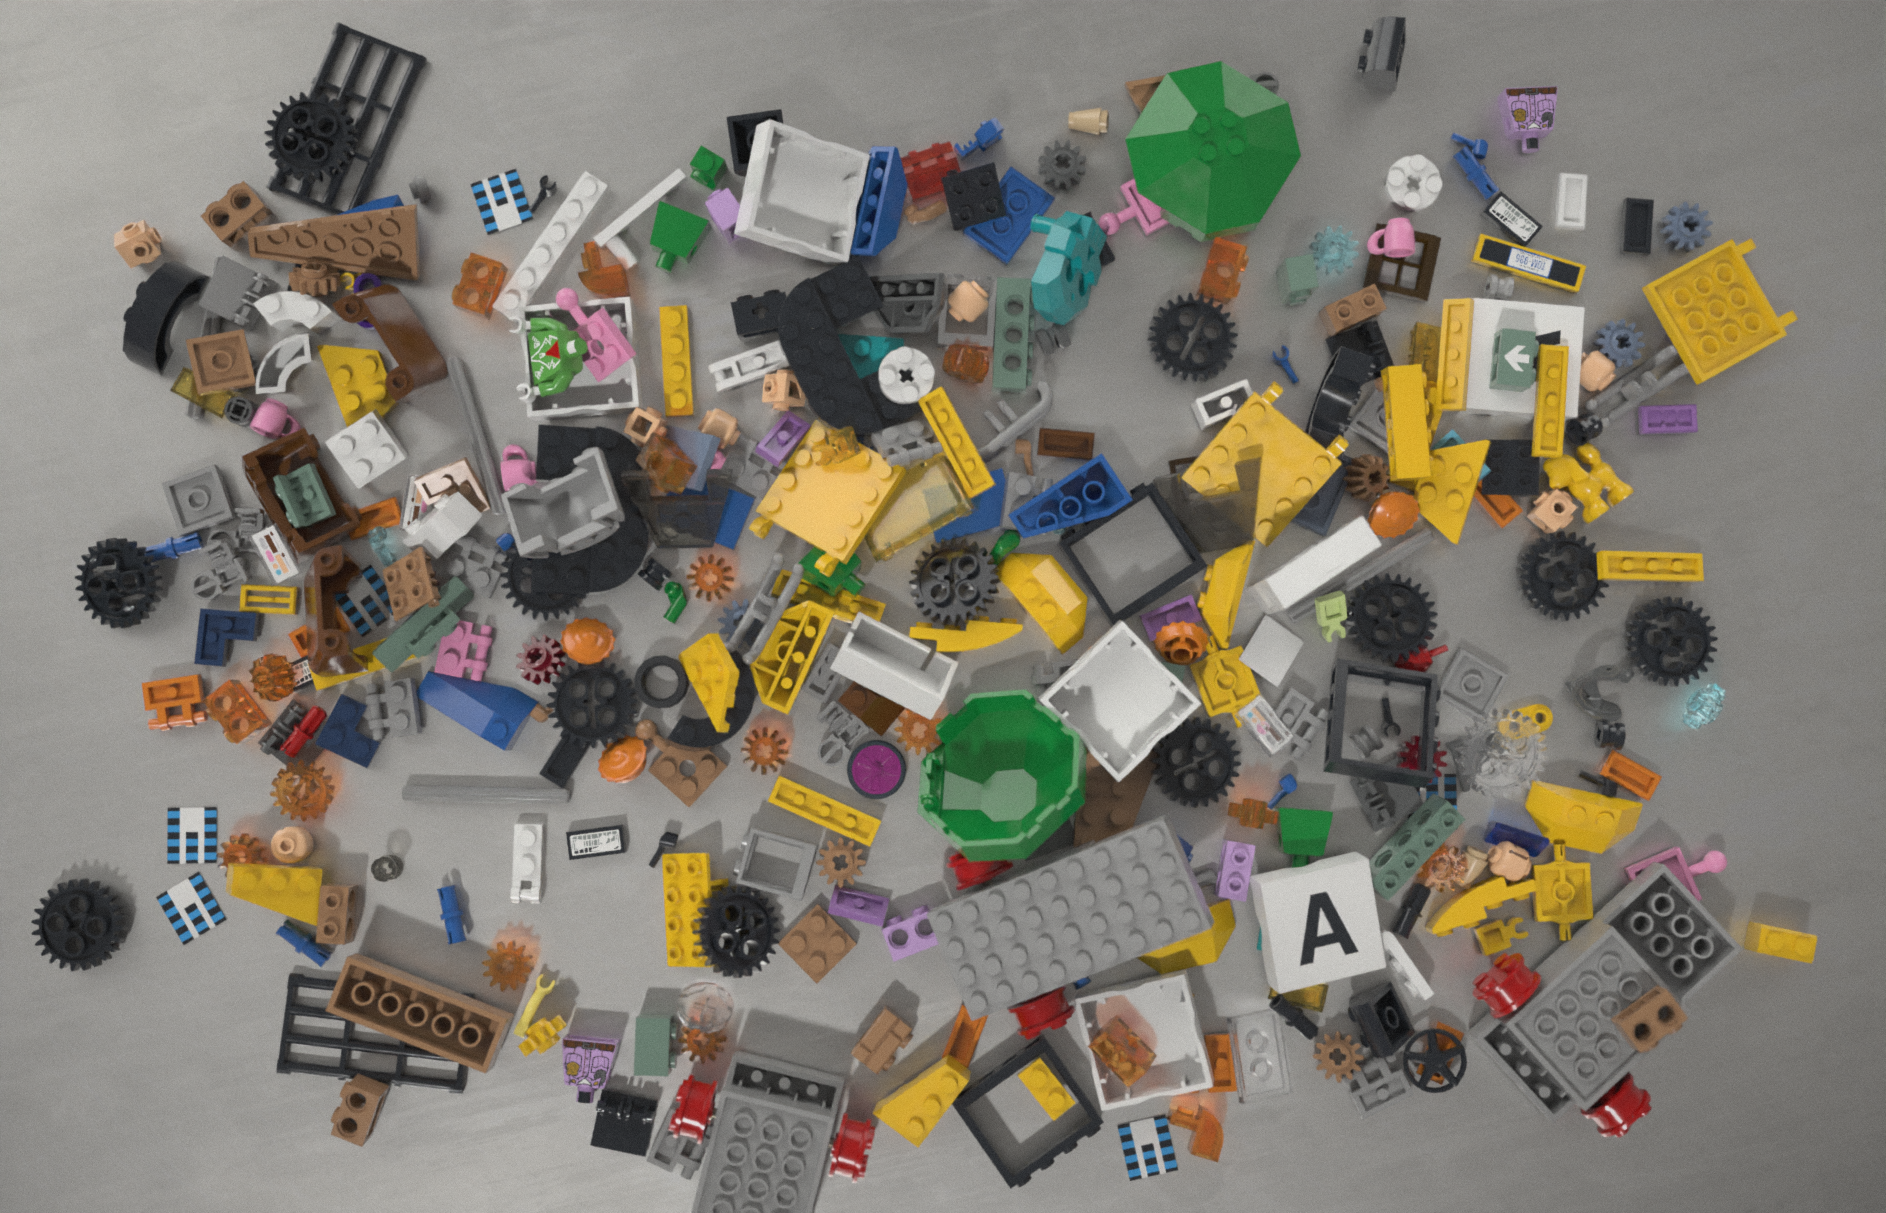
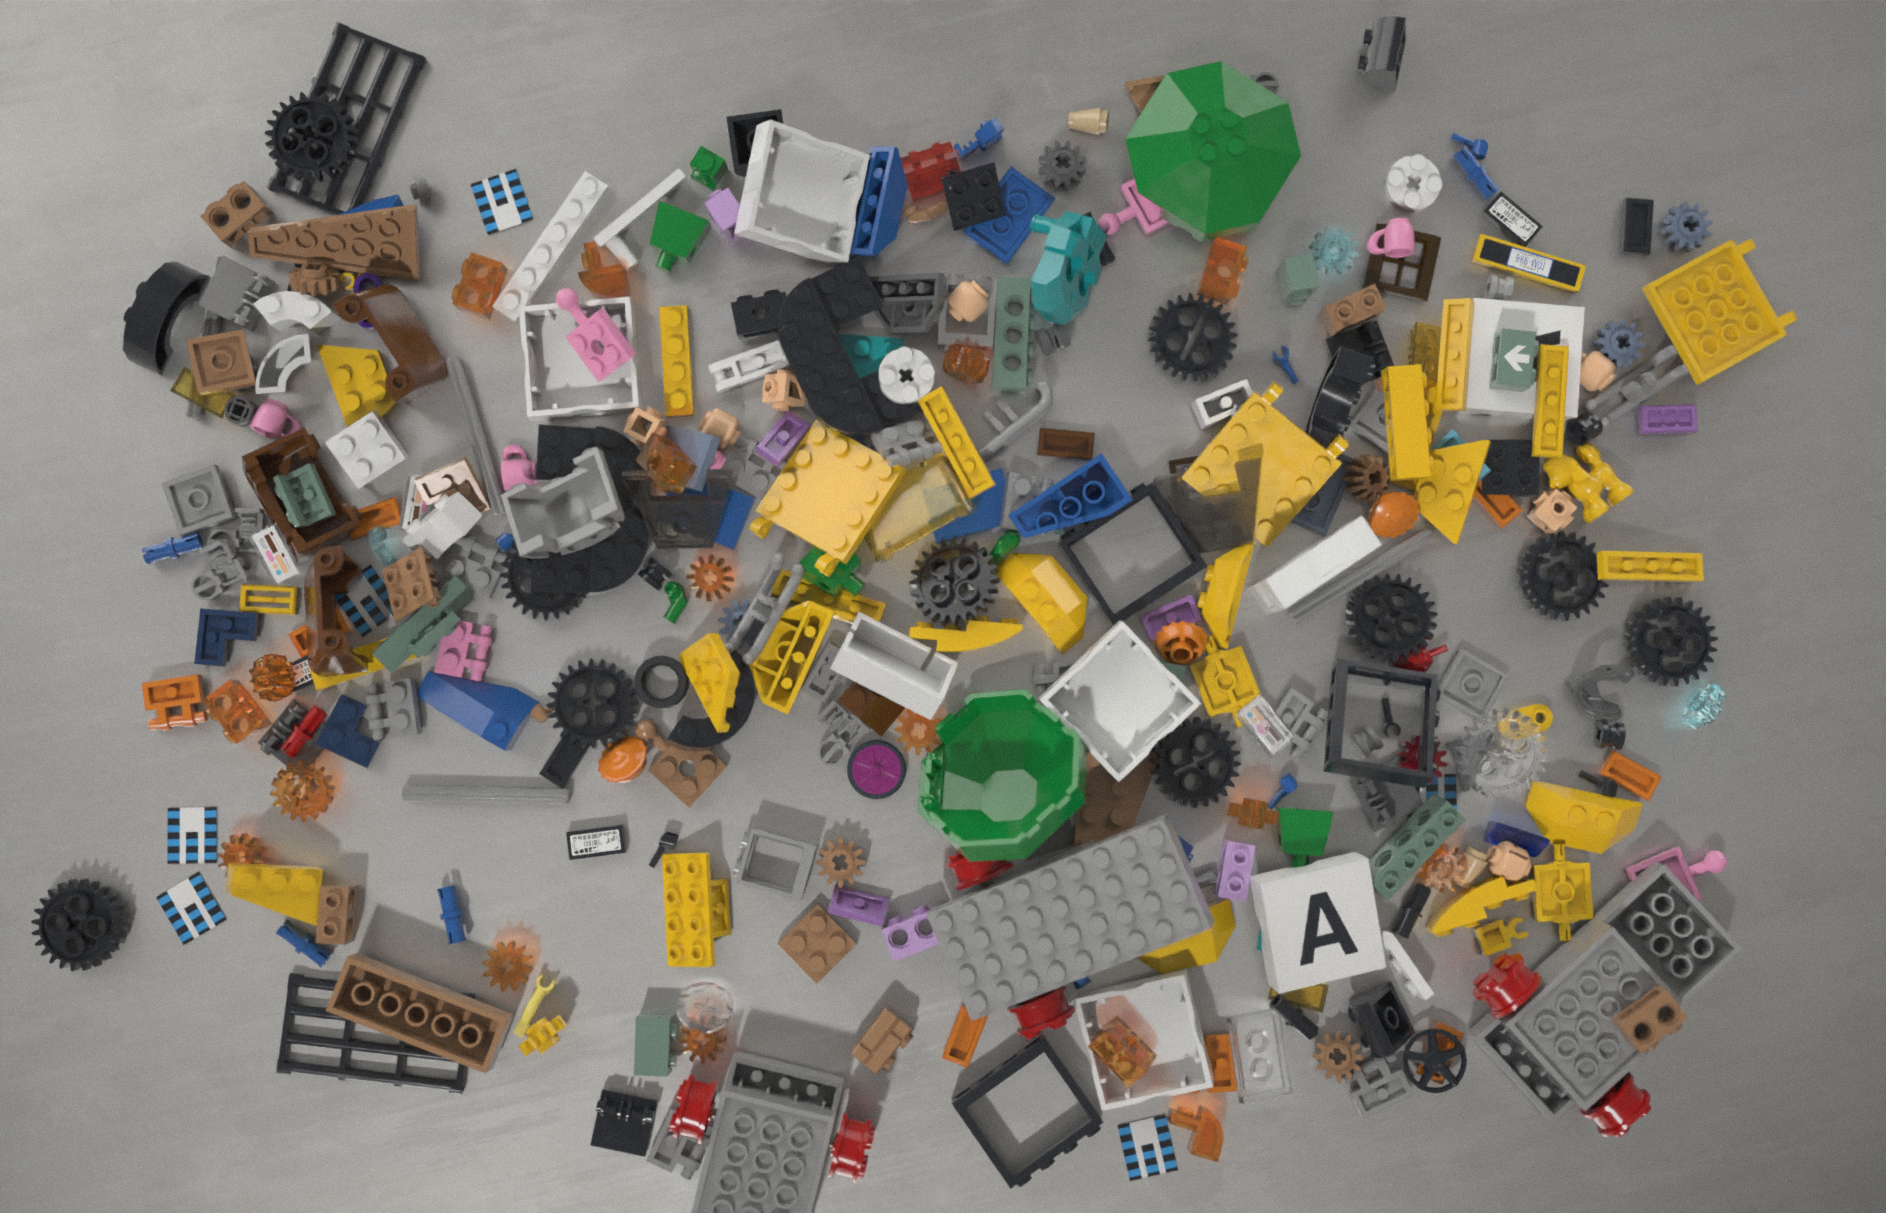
black gear [75,538,163,629] -> none
light nougat brick [114,220,162,269] -> none
light nougat head [271,826,313,863] -> none
medium nougat brick [330,1074,389,1147] -> none
clear smoke bush [371,855,404,882] -> none
bright green torso [508,316,587,403] -> none
white plate [511,824,544,903] -> none
gear [516,634,566,685] -> none
black hand [528,175,557,214] -> none
orange piece [560,617,616,665] -> none
torso [562,1034,621,1103] -> none
black gear [692,885,780,978] -> none
clear orange gear [741,727,789,775] -> none
yellow plate [768,775,882,847] -> none
clear yellow plate [811,427,861,466] -> none
yellow wedge [872,1054,971,1148] -> none
medium nougat hand [1015,439,1034,476] -> none
yellow plate [1017,1056,1076,1121] -> none
white sticker [1239,615,1304,687] -> none
yellowish green plate [1314,590,1347,642] -> none
lavender torso [1497,86,1558,153] -> none
white tile [1555,173,1588,231] -> none
yellow brick [1744,921,1817,964] -> none

